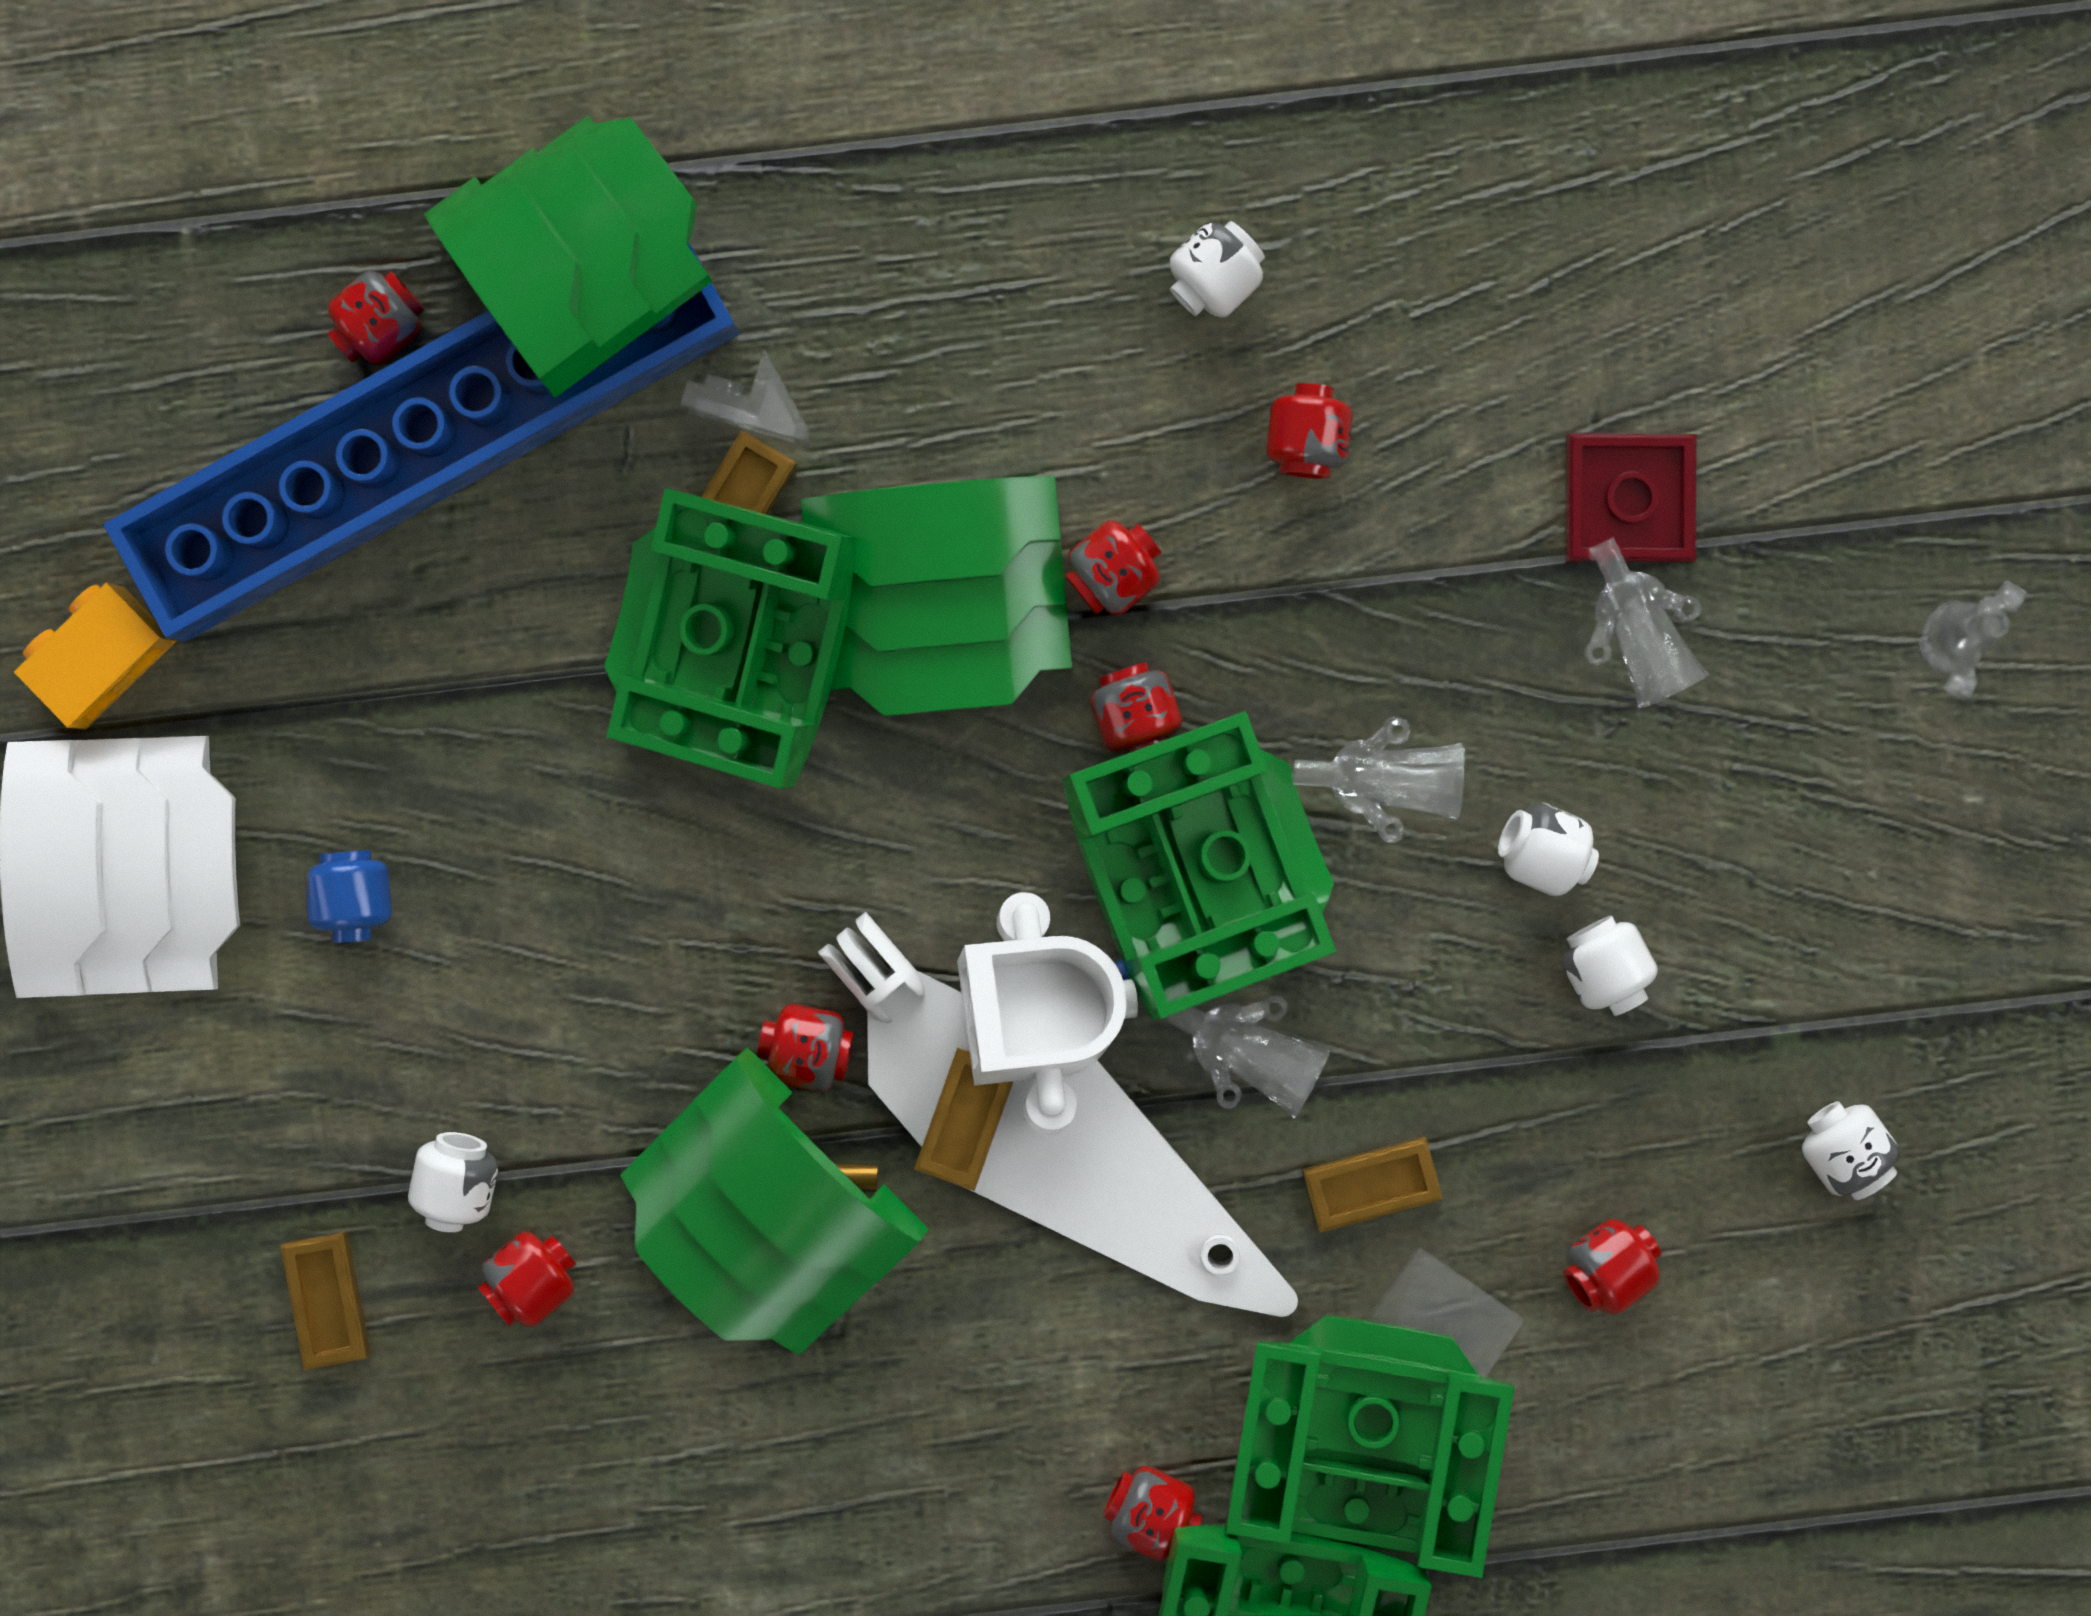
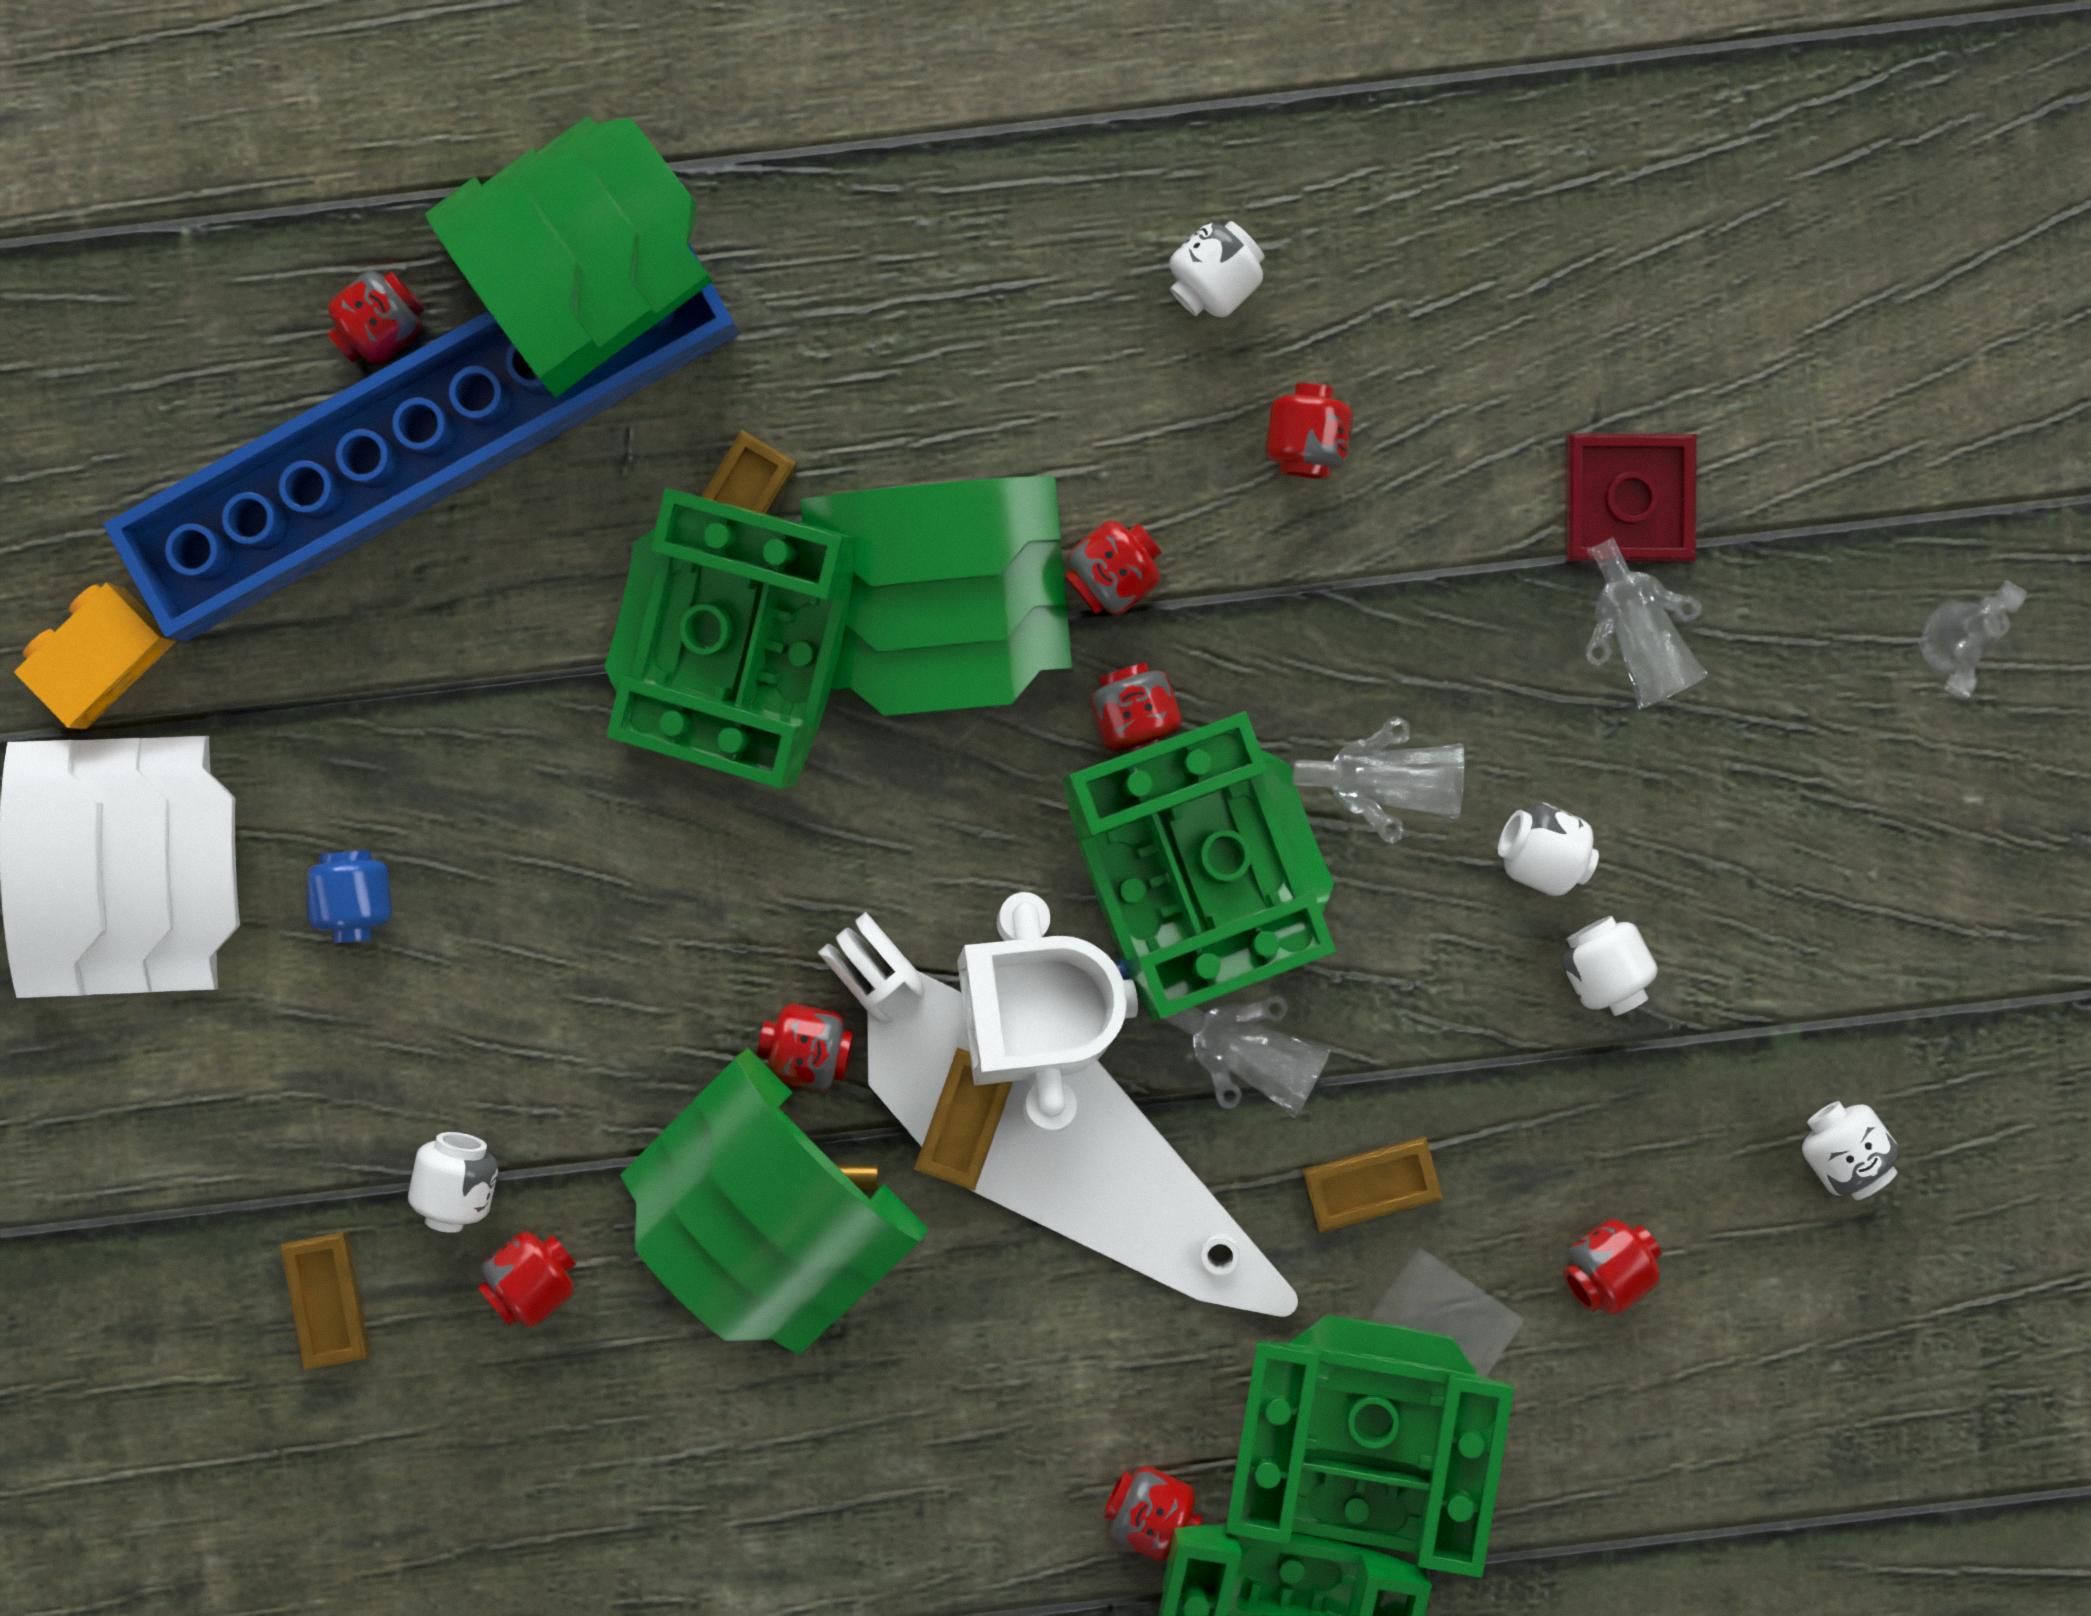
clear slope [680,350,812,448] -> none

